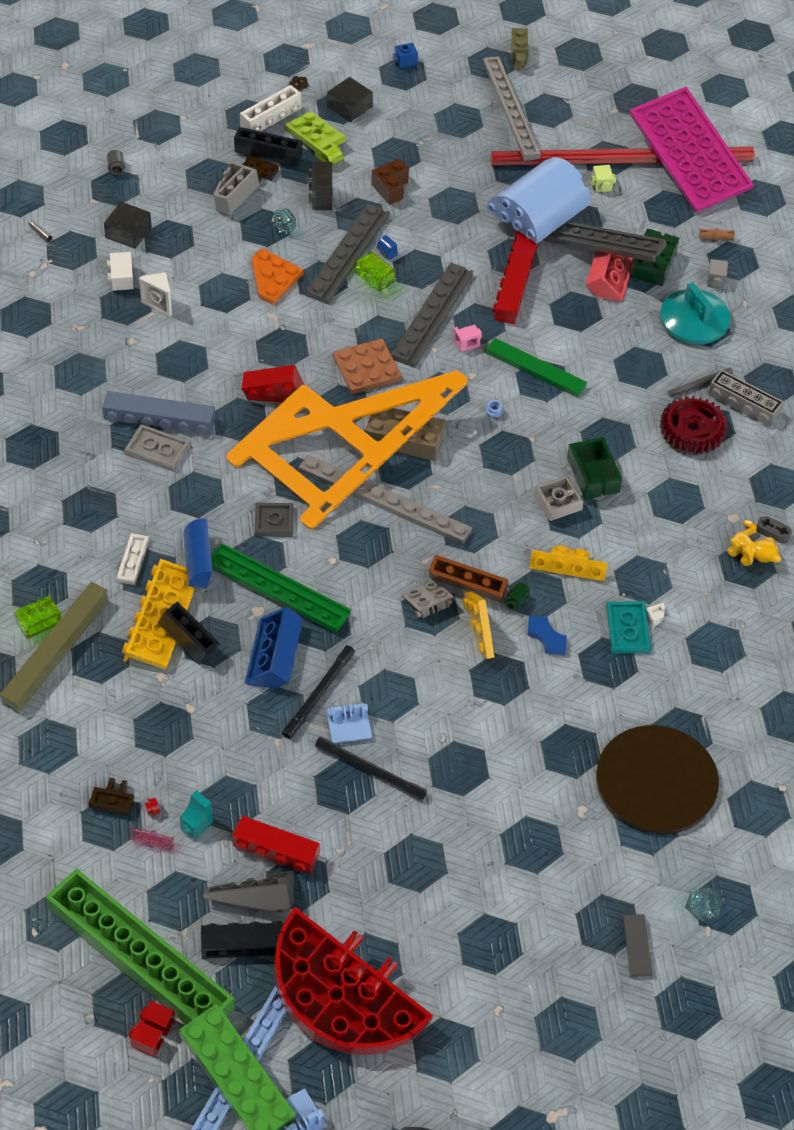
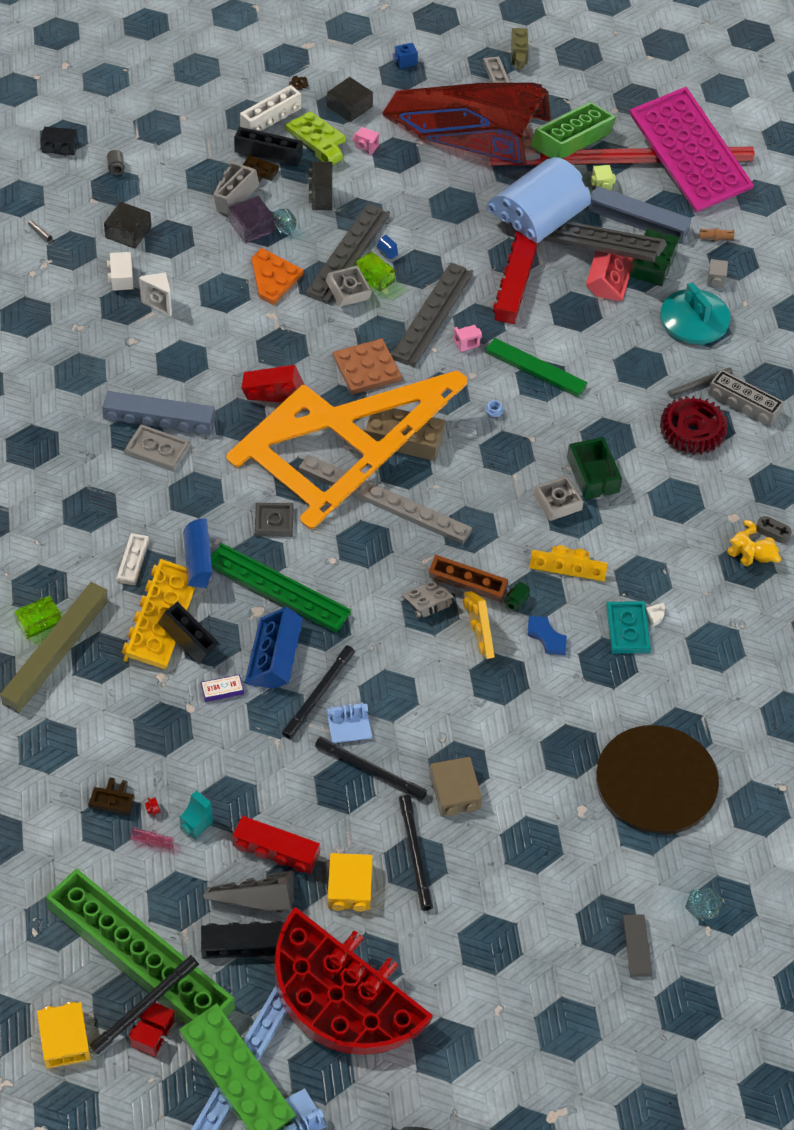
reddish brown brick [371,158,409,205] -> none
none -> yellow brick [37,1002,91,1069]
none -> black brick [40,126,78,155]
none -> black piece [90,955,199,1055]
none -> tile [201,674,244,702]
none -> clear purple brick [228,196,275,243]
none -> light grey brick [325,266,372,307]
none -> yellow brick [328,853,373,912]
none -> bright pink brick [353,127,379,156]
none -> clear red windscreen [383,82,551,166]
none -> black piece [399,795,433,911]
none -> dark tan brick [430,757,482,816]
none -> bright green brick [530,101,616,159]
none -> sand blue brick [588,186,692,243]

